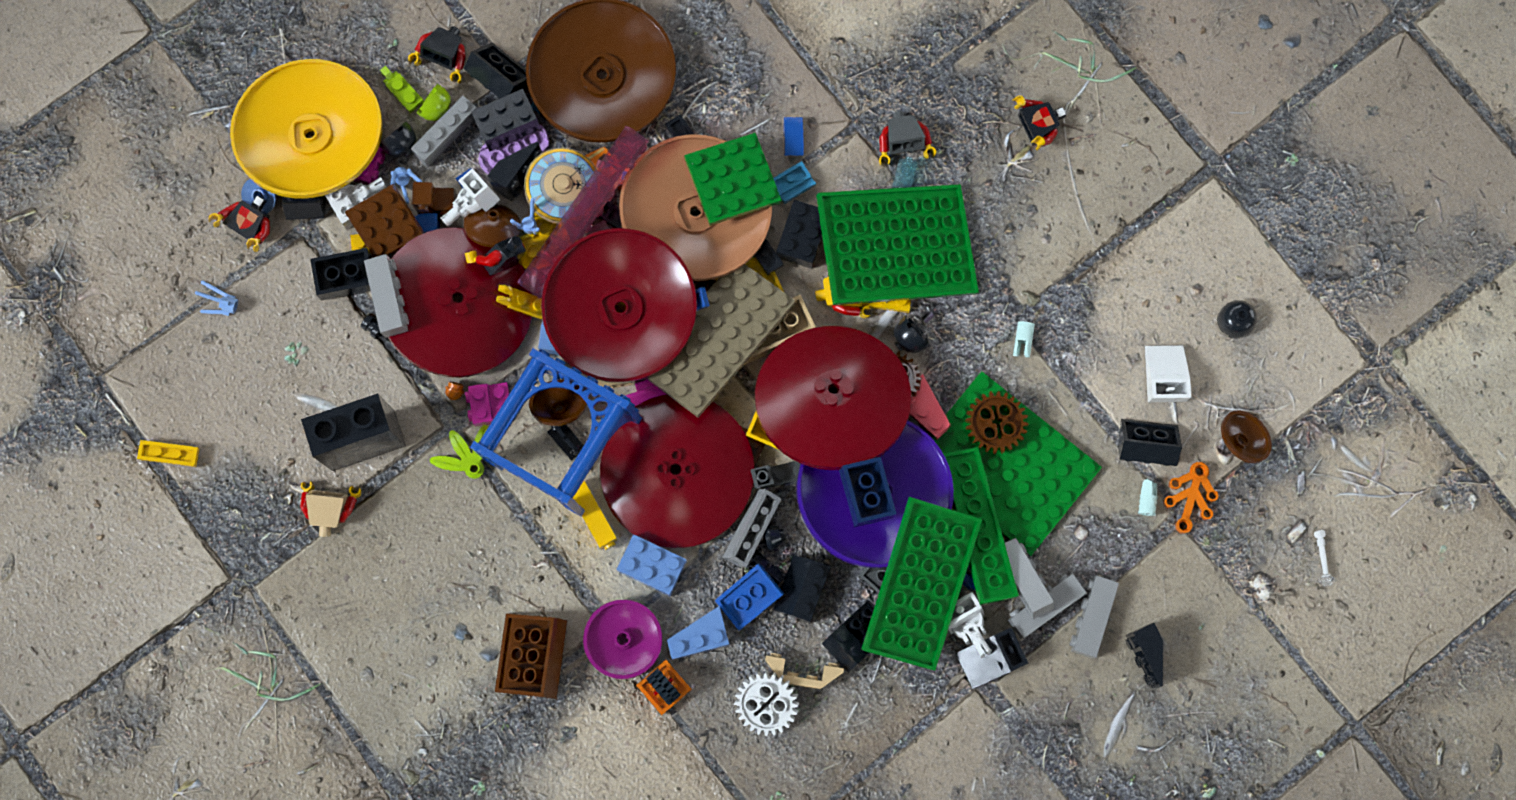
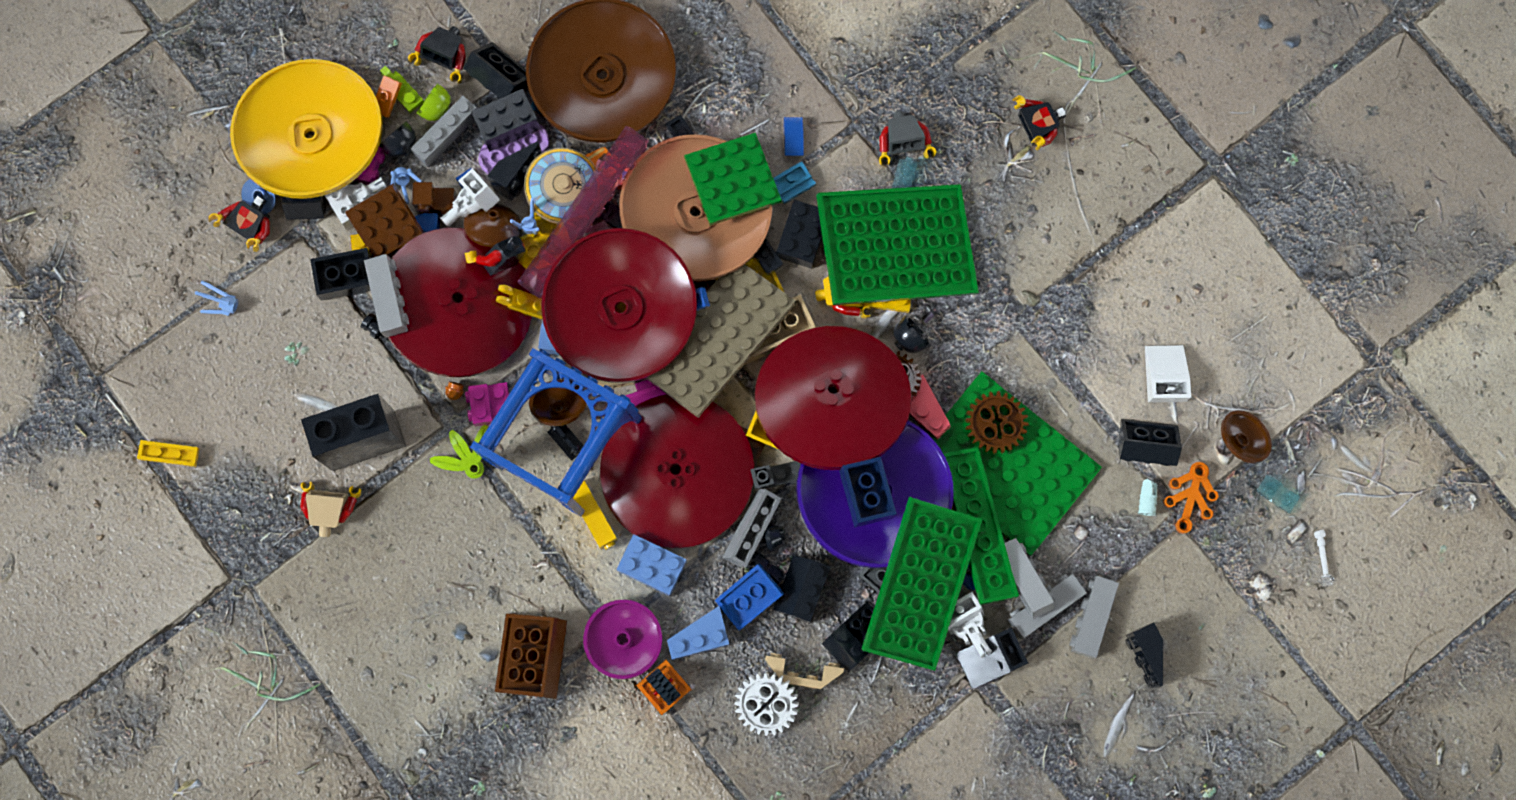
light aqua hinge [1013,321,1035,357] -> none
black cylinder [1217,300,1257,339] -> none
none -> orange plate [376,75,402,118]
none -> clear light blue slope [1256,475,1300,514]

